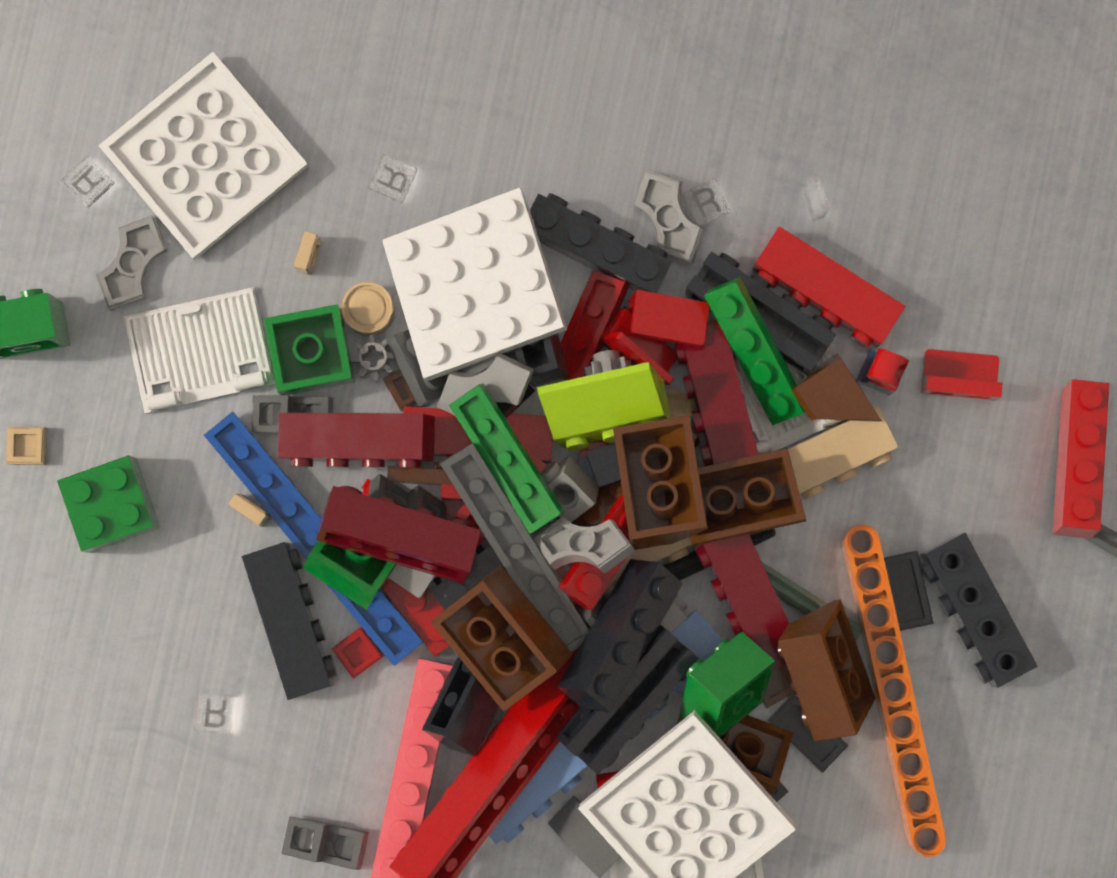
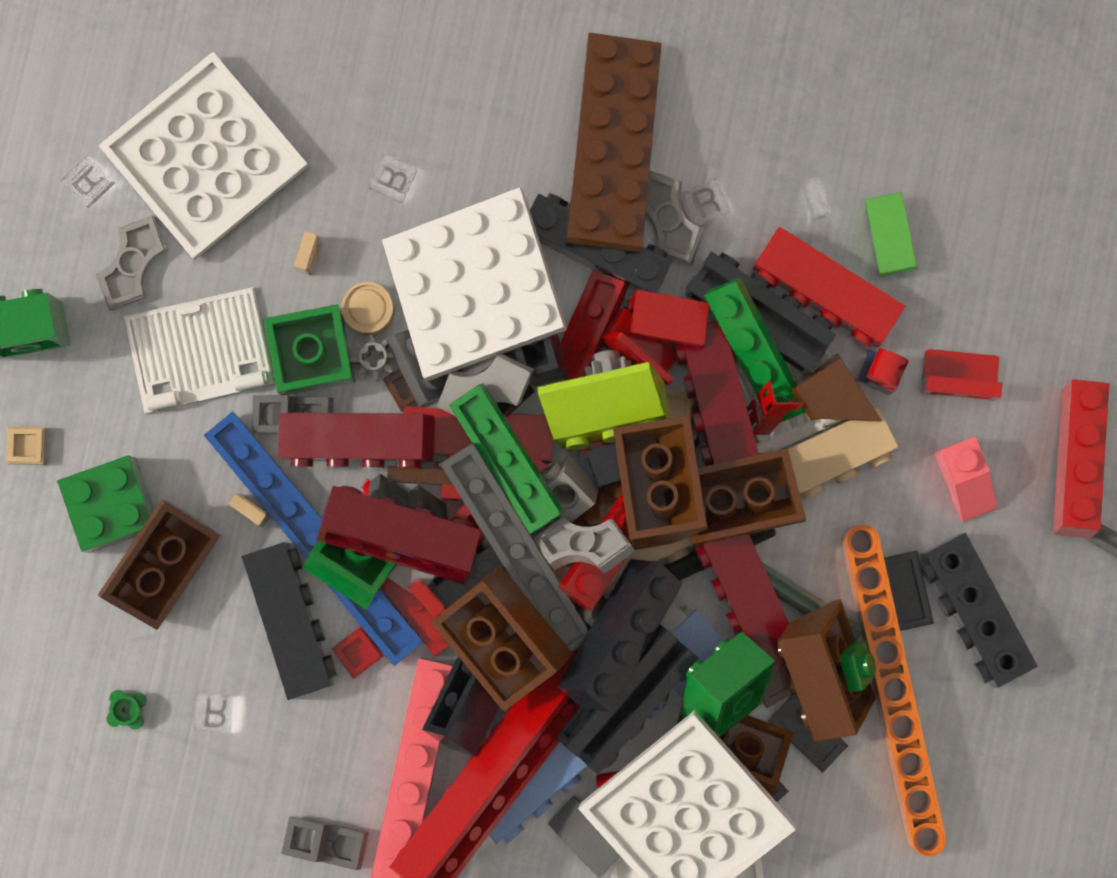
none -> reddish brown slope [98,499,221,630]
none -> green plate [106,690,147,730]
none -> red tile [407,578,445,618]
none -> reddish brown plate [566,32,662,252]
none -> red piece [747,381,804,435]
none -> green plate [840,641,876,692]
none -> bright green slope [865,192,917,277]
none -> coral slope [933,437,997,522]

